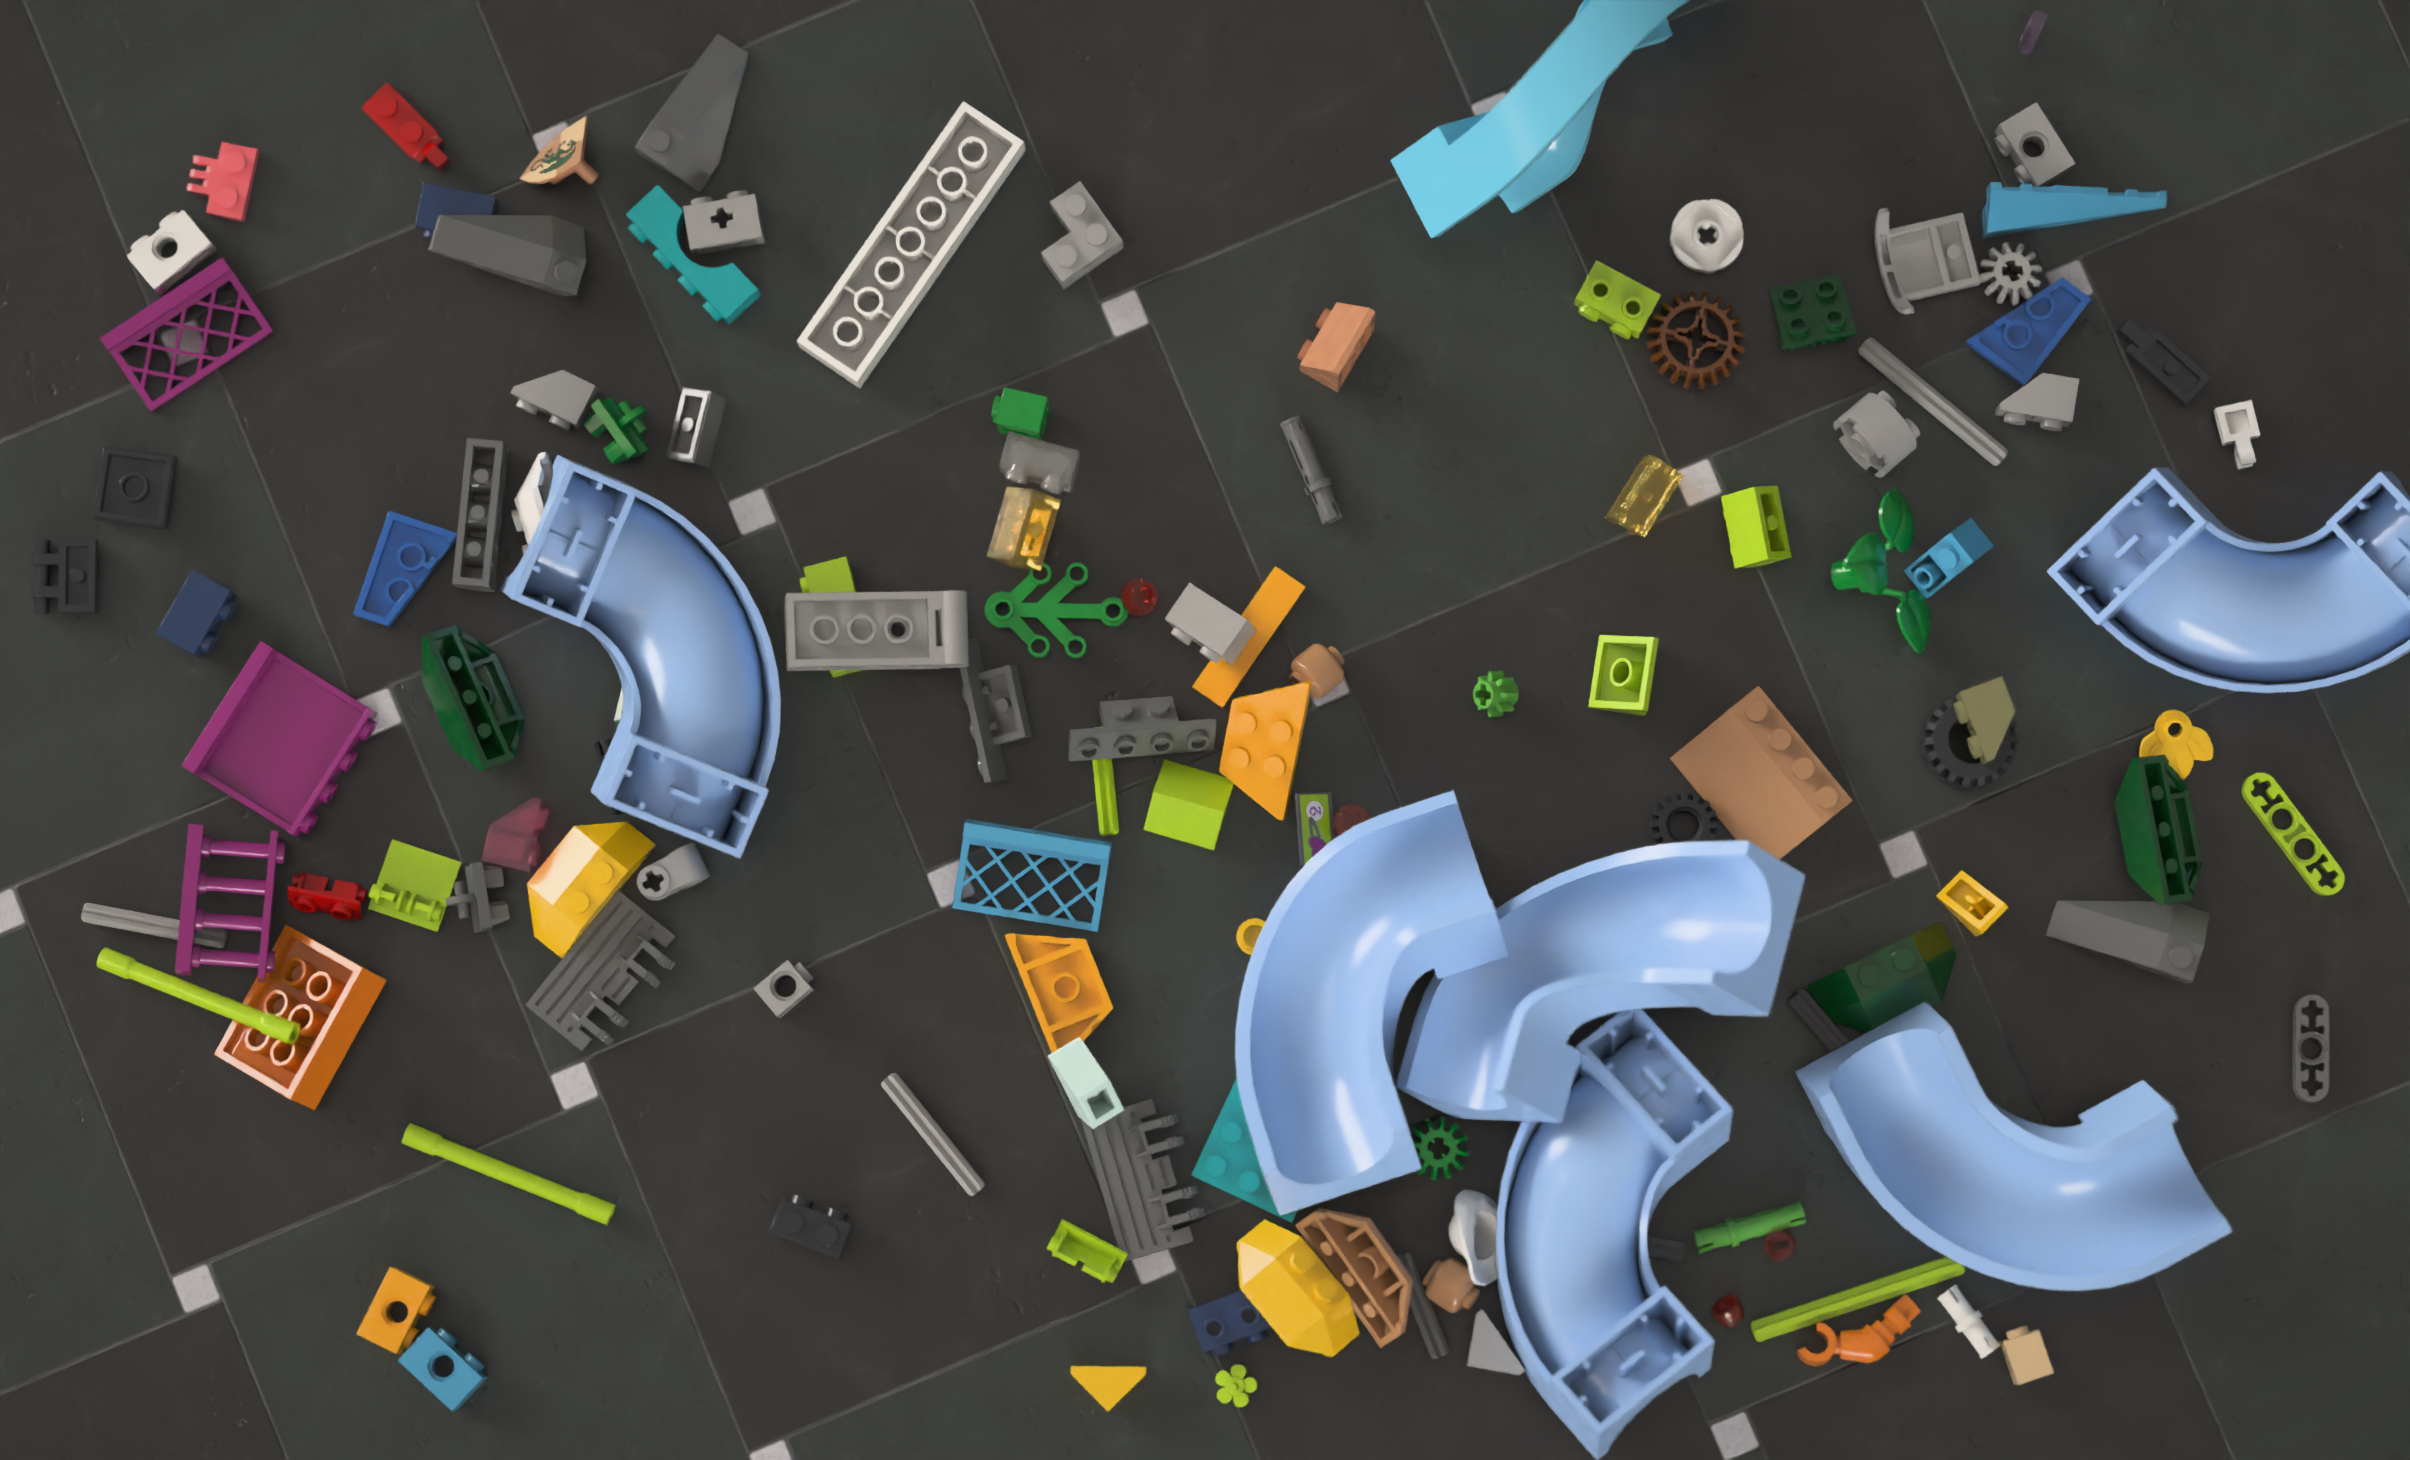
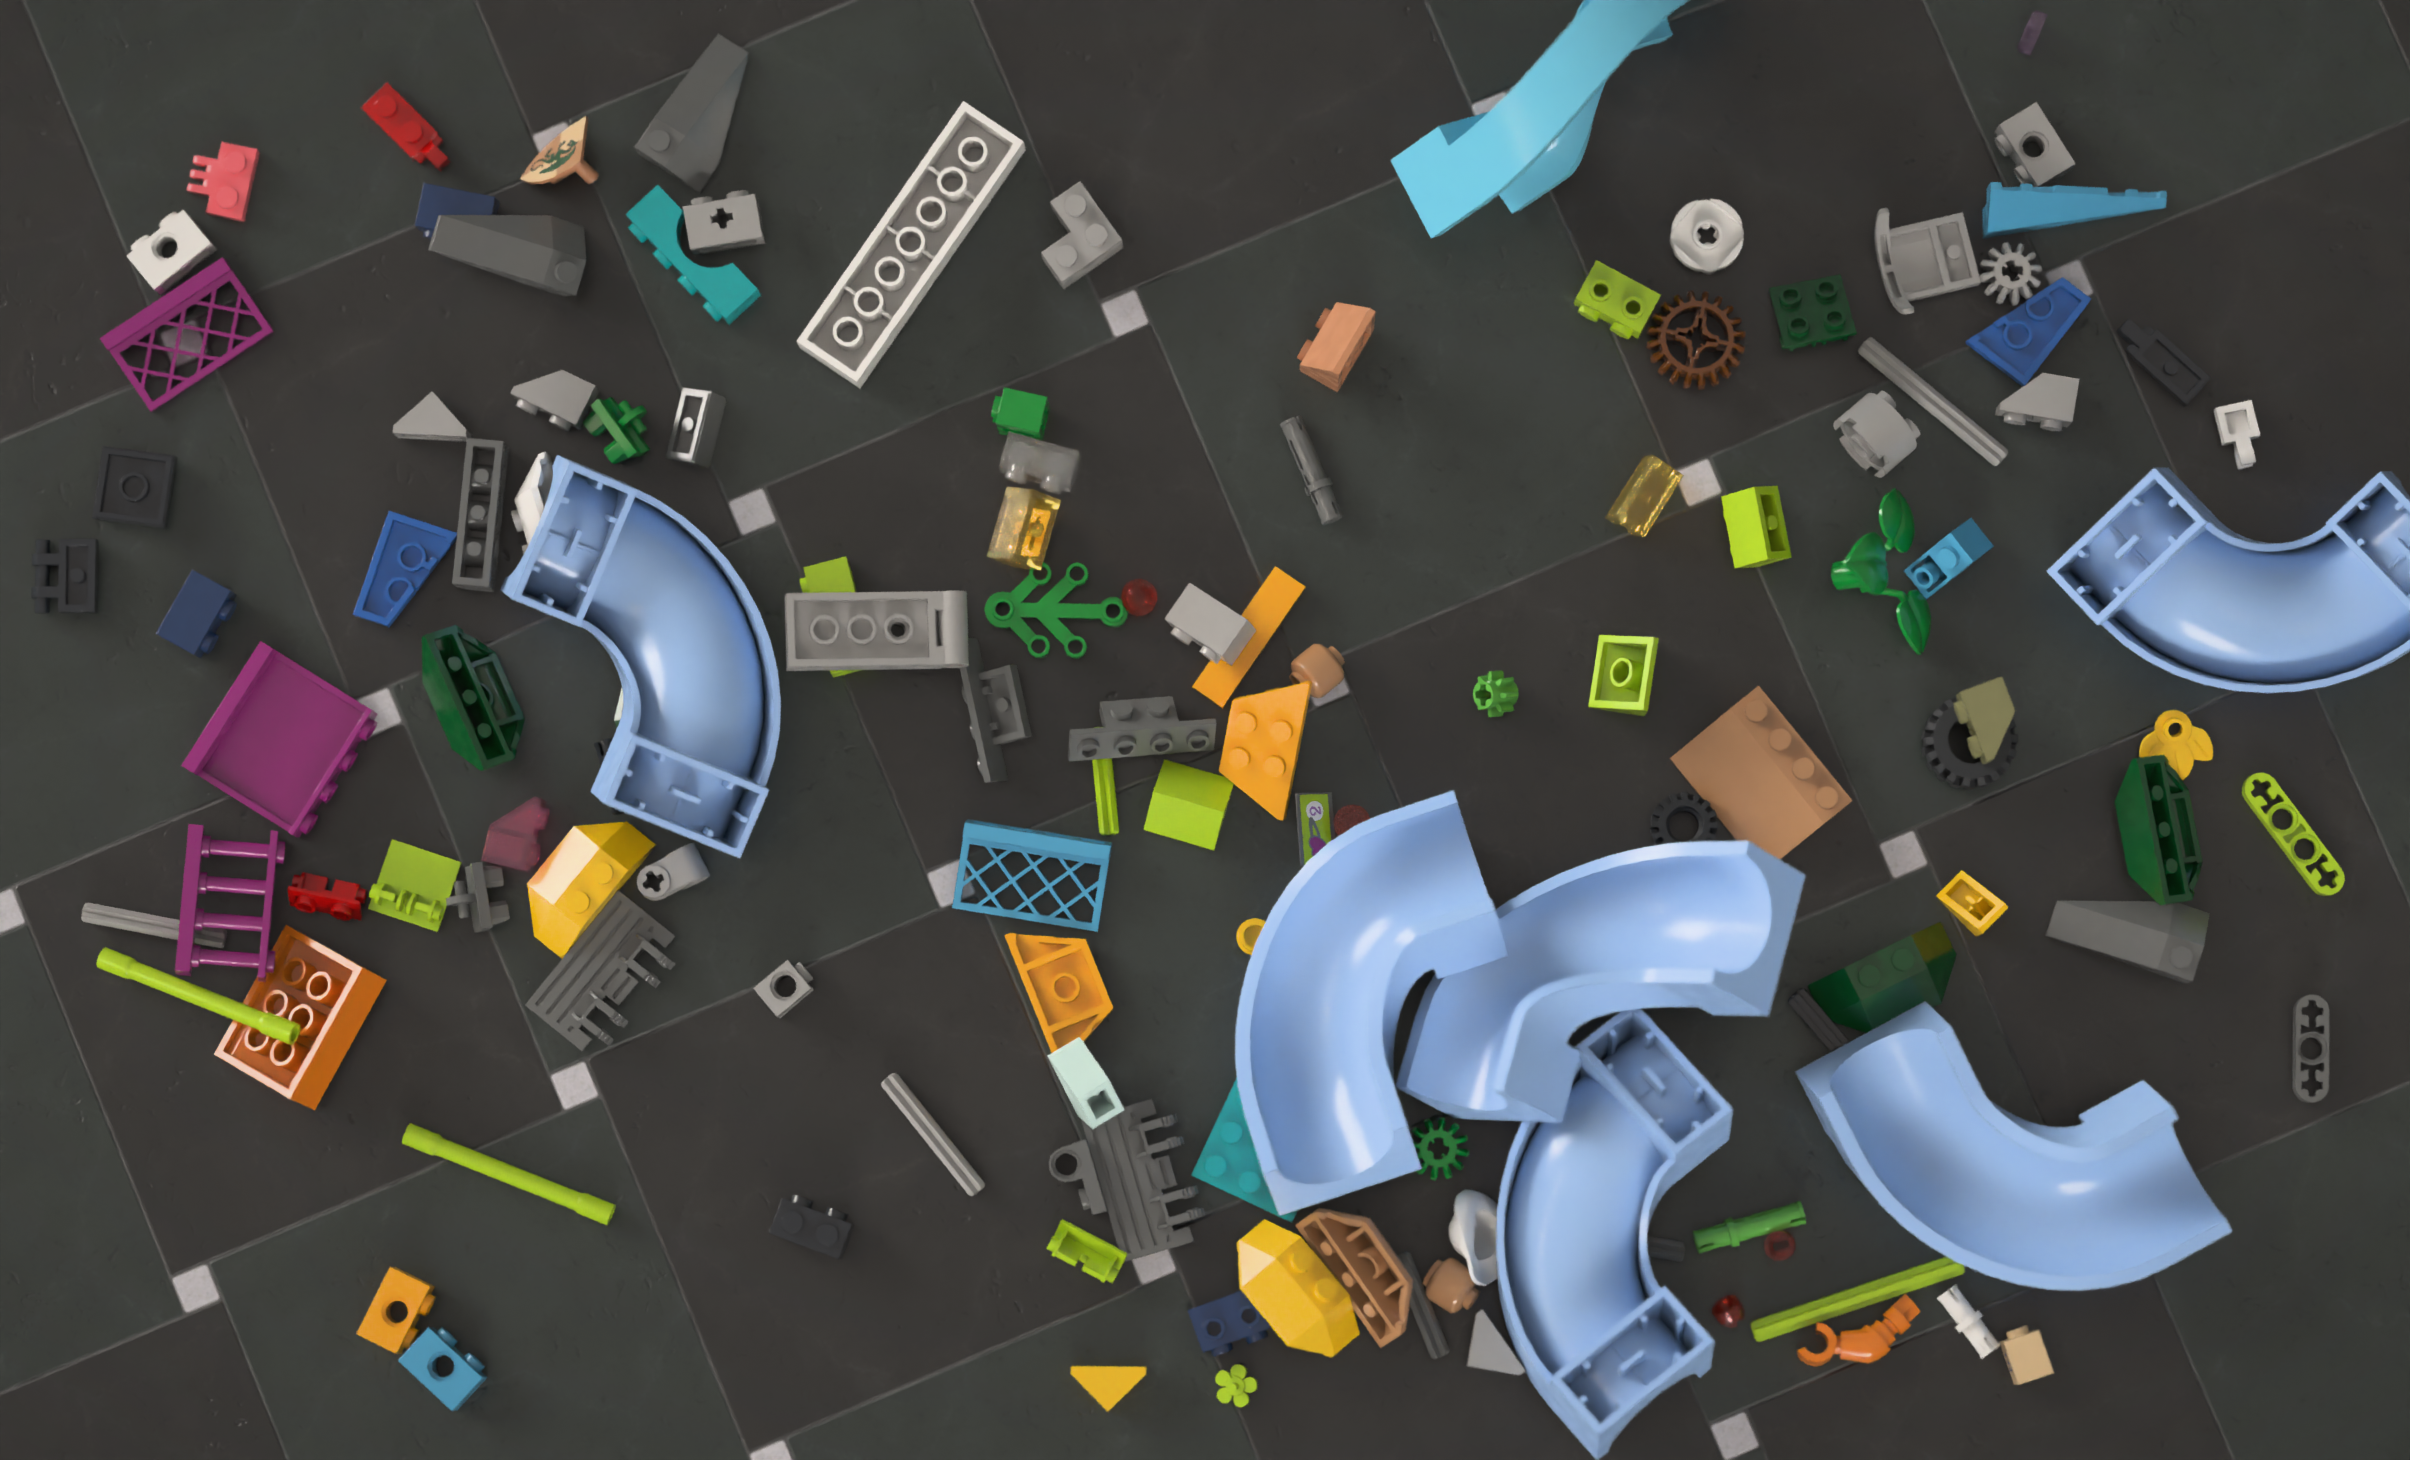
none -> light grey slope [393,391,471,442]
none -> dark grey plate [1049,1139,1107,1215]

